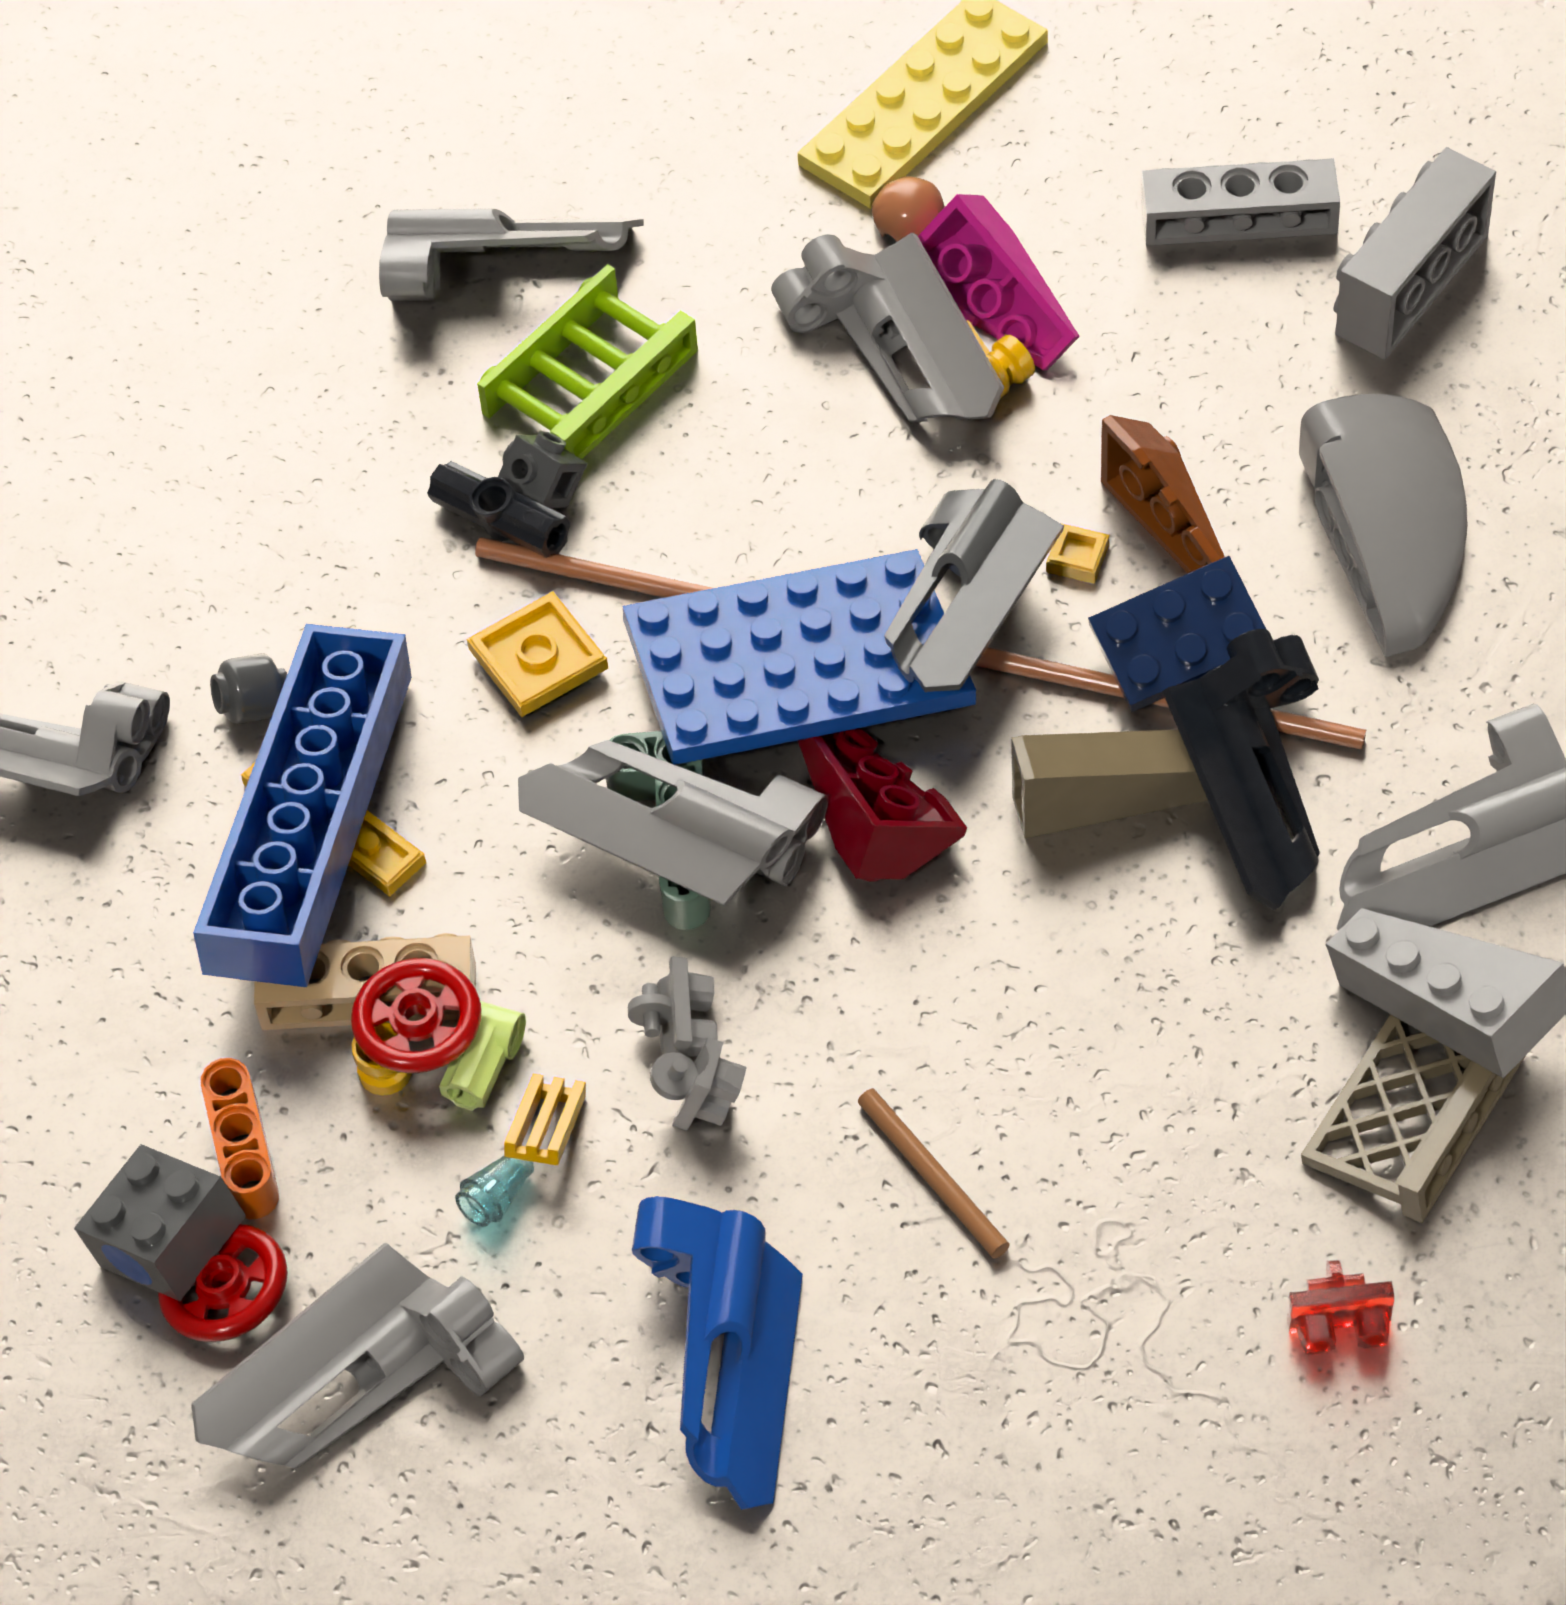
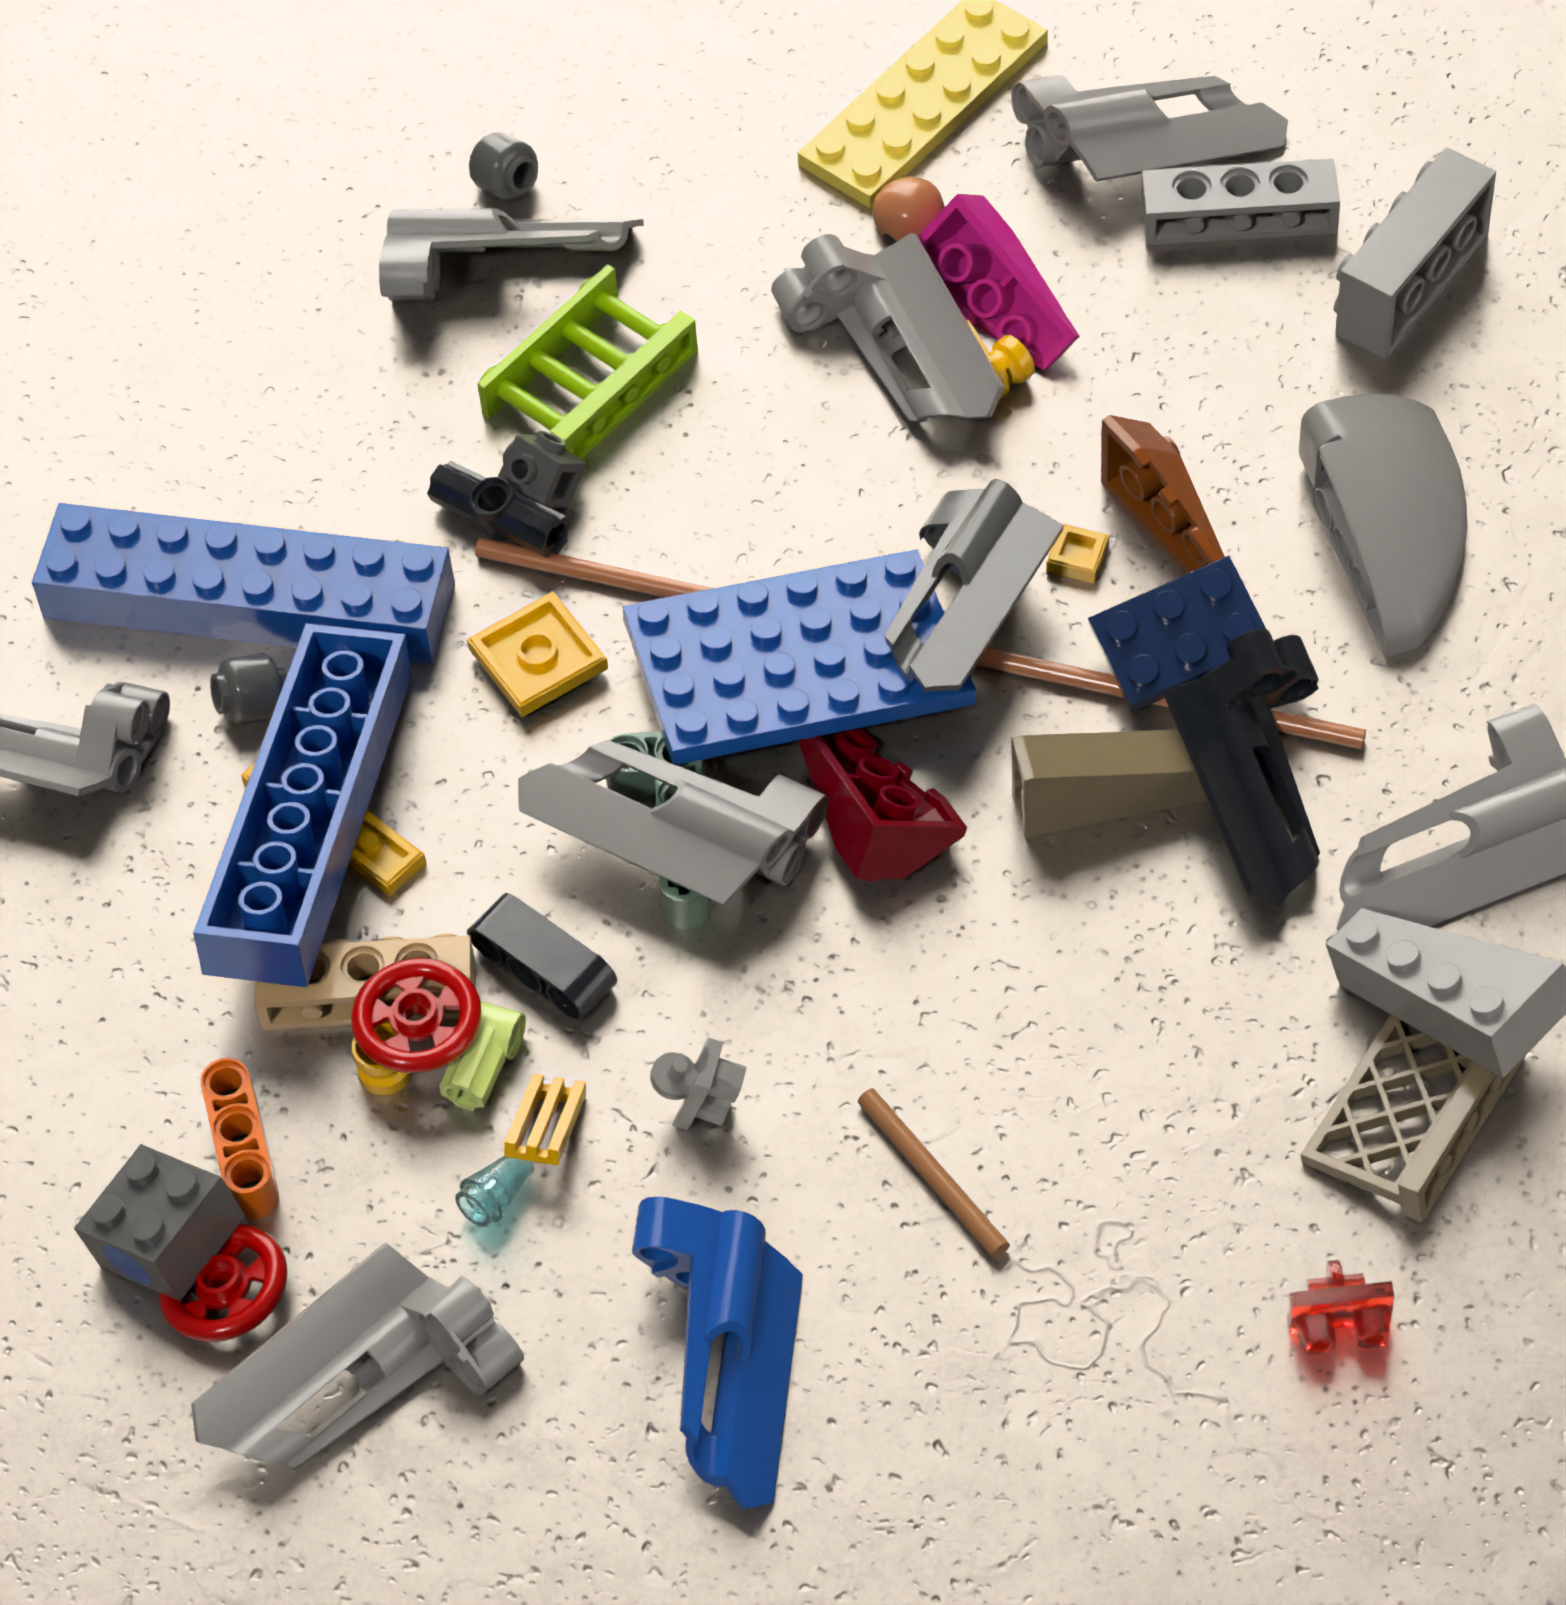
light grey hips [627,956,718,1056] -> none
none -> brick [31,502,455,665]
none -> beam [467,893,618,1021]
none -> dark grey head [468,132,539,200]
none -> light grey panel [1011,74,1288,182]

